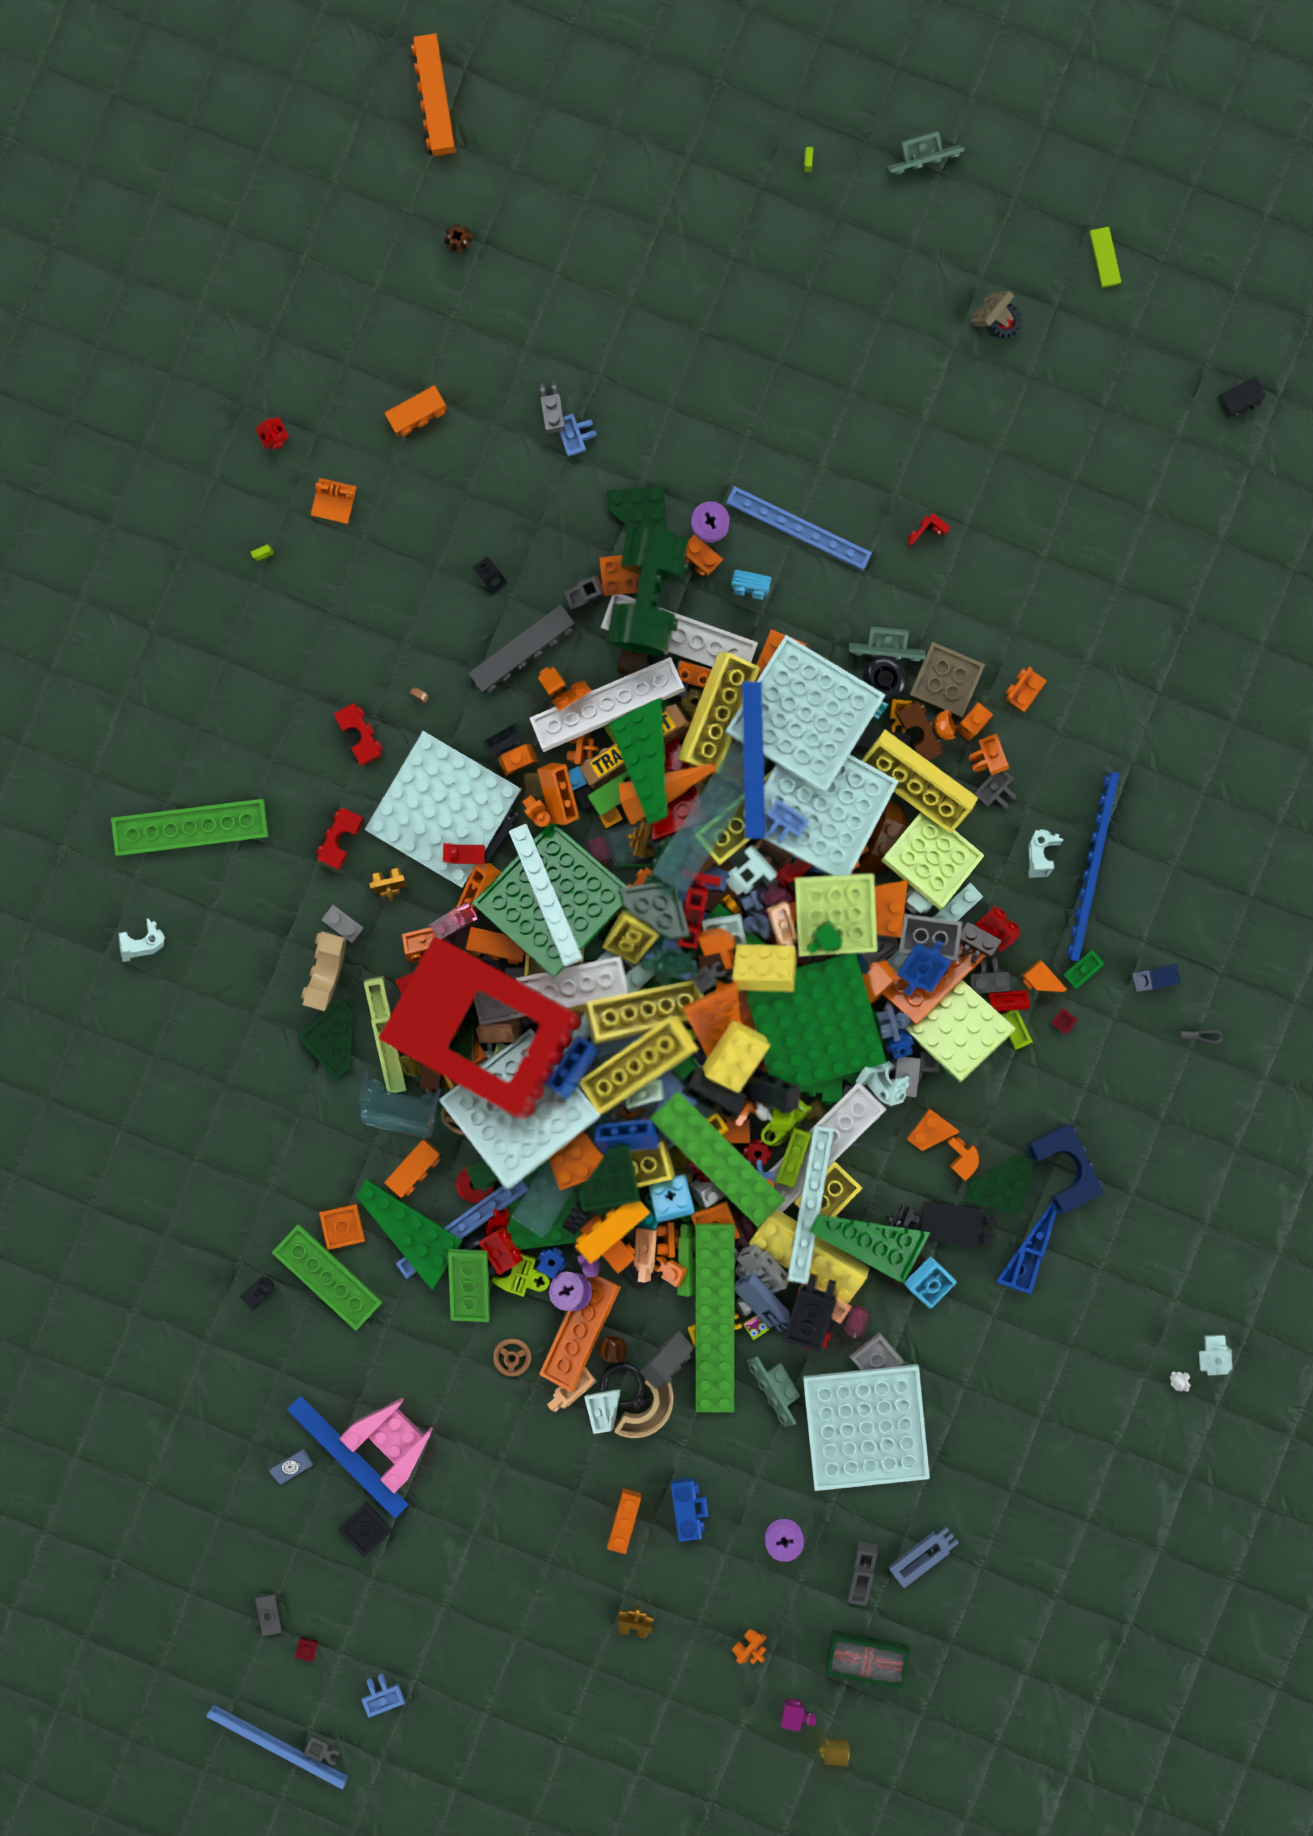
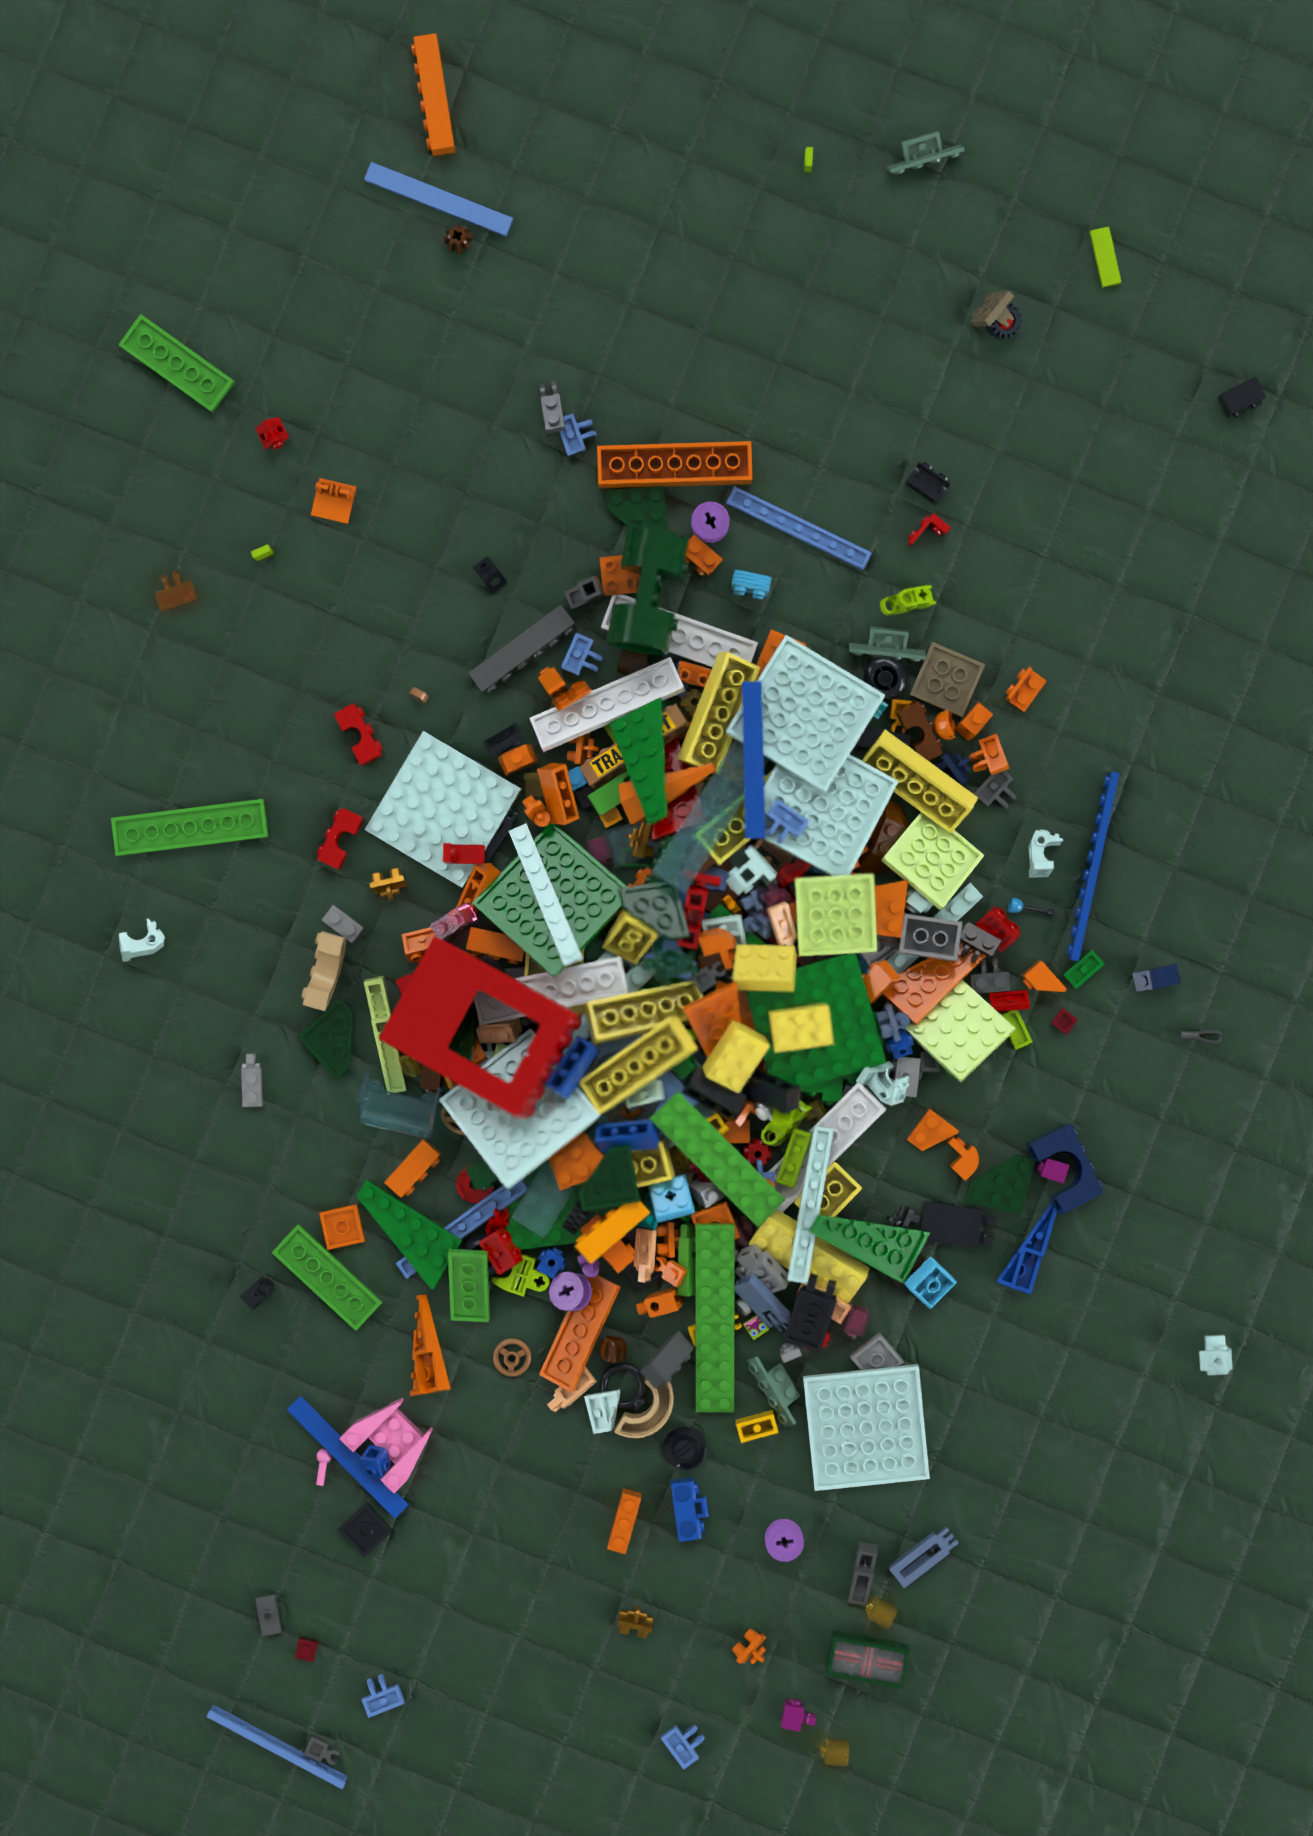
sand blue slope [269,1448,313,1485] -> none
orange brick [385,385,447,437] -> none
green brick [806,920,844,954] -> none
blue plate [897,940,951,996] -> none
white plant [1170,1371,1190,1392] -> none
none -> bright green plate [118,314,235,413]
none -> clear orange hinge [155,571,198,612]
none -> light grey hinge [241,1053,263,1107]
none -> bright pink bar [316,1448,332,1486]
none -> blue brick [360,1445,391,1478]
none -> medium blue tile [364,162,513,237]
none -> orange wedge [410,1294,451,1396]
none -> medium blue hinge [561,633,603,676]
none -> orange brick [597,441,752,489]
none -> orange torso [636,1286,684,1318]
none -> medium blue hinge [661,1725,705,1770]
none -> black hat [662,1426,706,1470]
none -> yellow brick [736,1410,778,1443]
none -> light yellow brick [768,1003,833,1053]
none -> light grey plate [779,1342,802,1363]
none -> clear yellow brick [866,1596,897,1629]
none -> lime piece [880,585,936,615]
none -> black hinge [905,461,951,505]
none -> dark blue hips [936,751,970,785]
none -> hinge [1008,897,1055,917]
none -> magenta brick [1037,1157,1069,1184]

